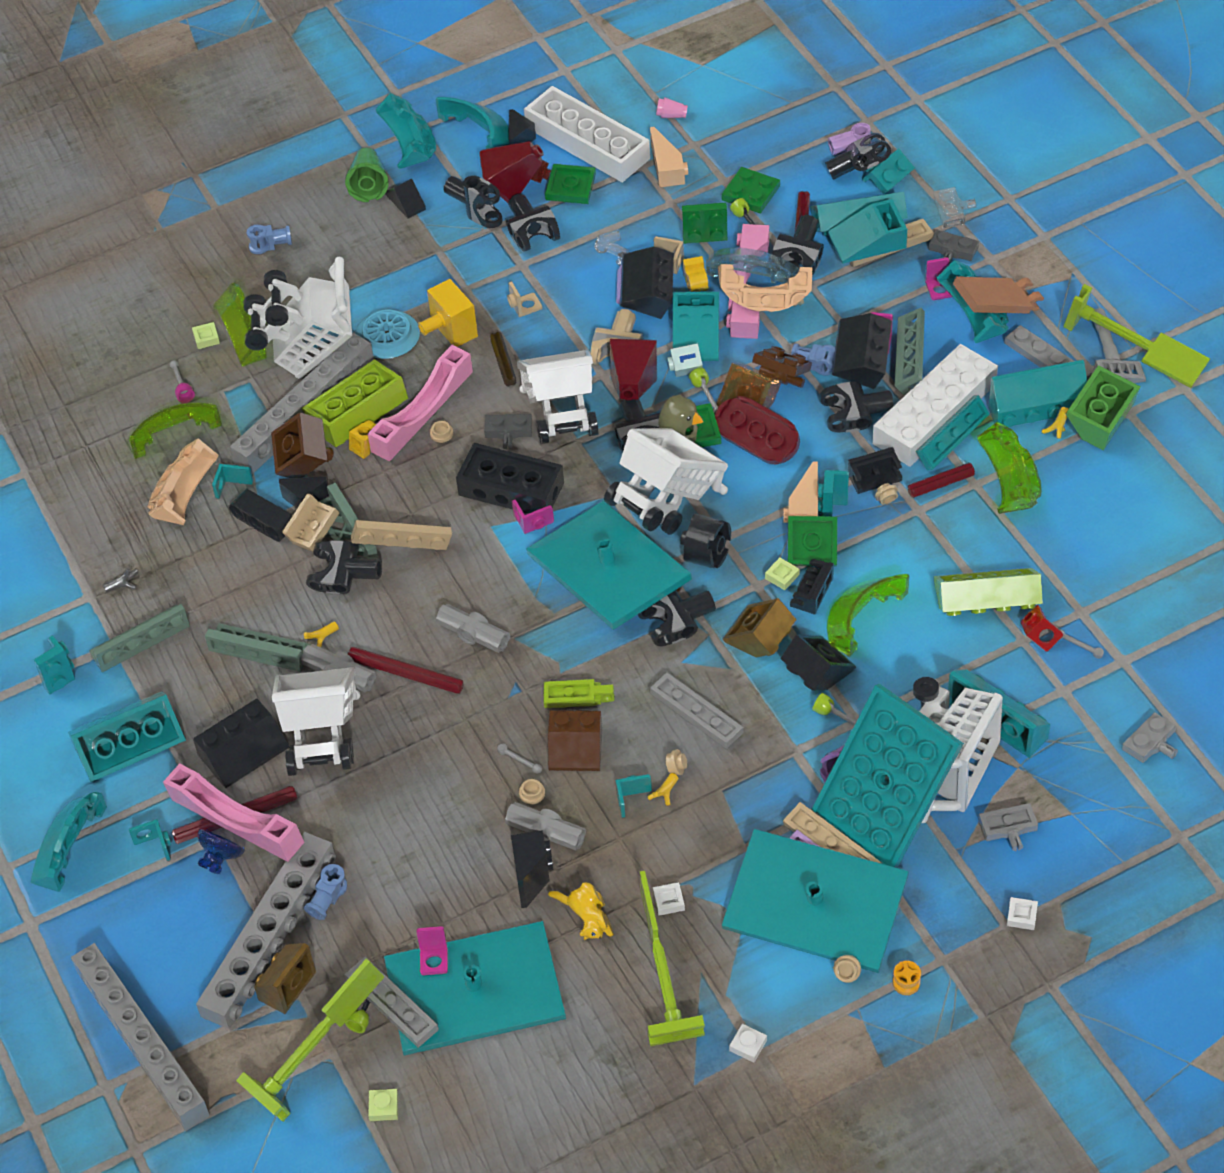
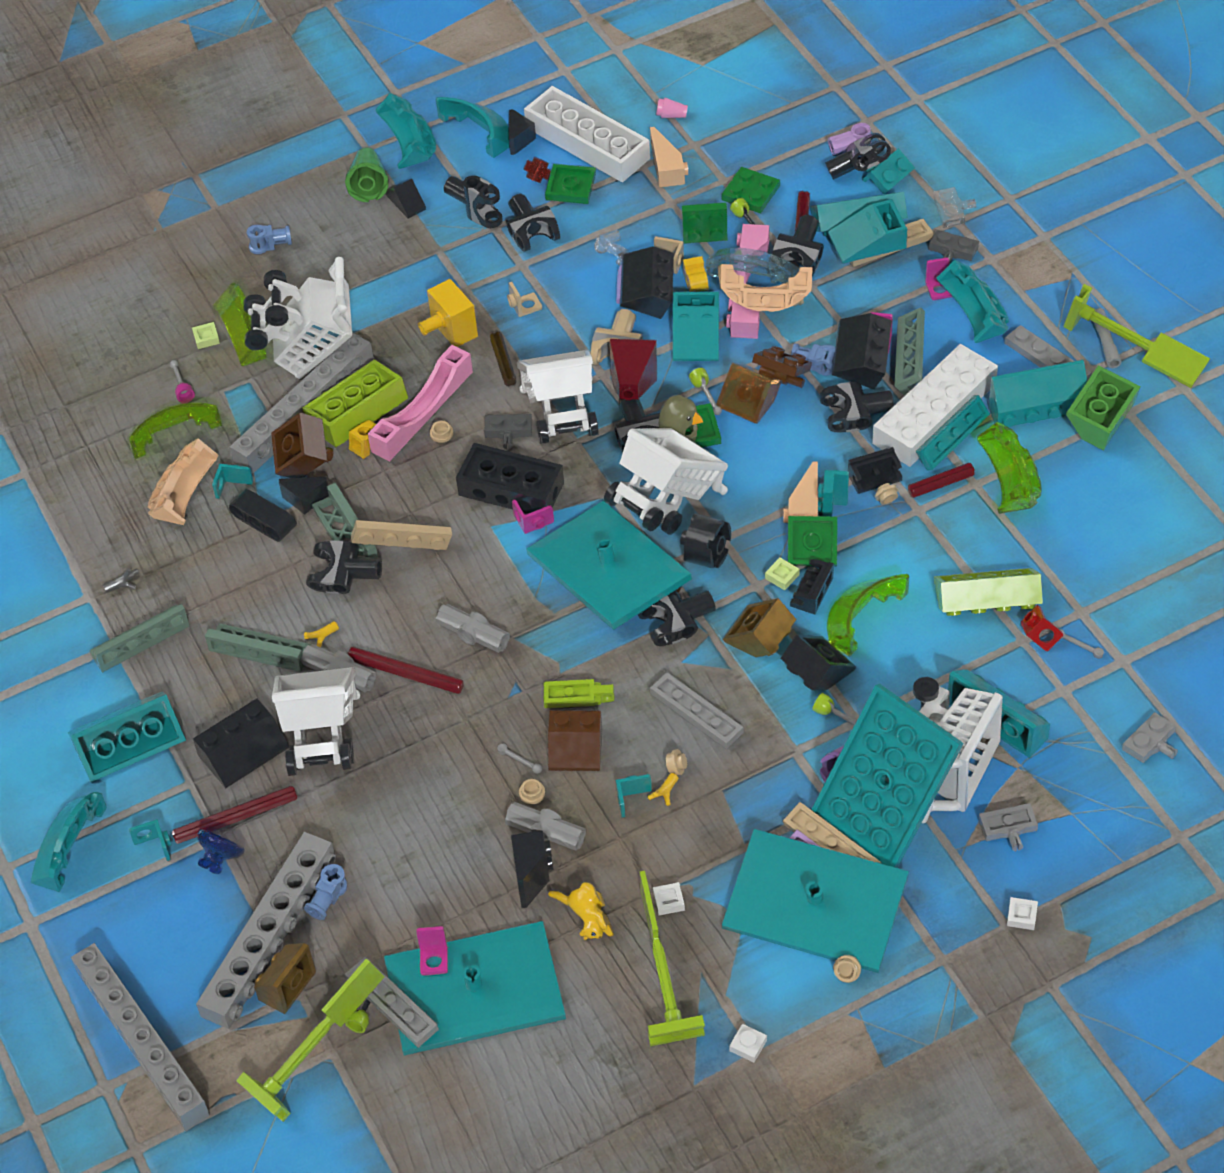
teal bracket [33,635,75,695] -> none
bright pink arch [163,763,305,862] -> none
tan bracket [283,494,339,552] -> none
medium azure piece [355,309,420,359] -> none
yellowish green plate [368,1089,398,1121] -> none
dark red slope [479,141,544,203] -> none
light aqua brick [667,343,703,377] -> none
dark red tile [715,396,800,464] -> none
light orange wheel [893,961,921,995] -> none
nougat tile [953,277,1044,314] -> none
yellow bar [1042,407,1069,439] -> none
light grey slope [1094,359,1146,383] -> none

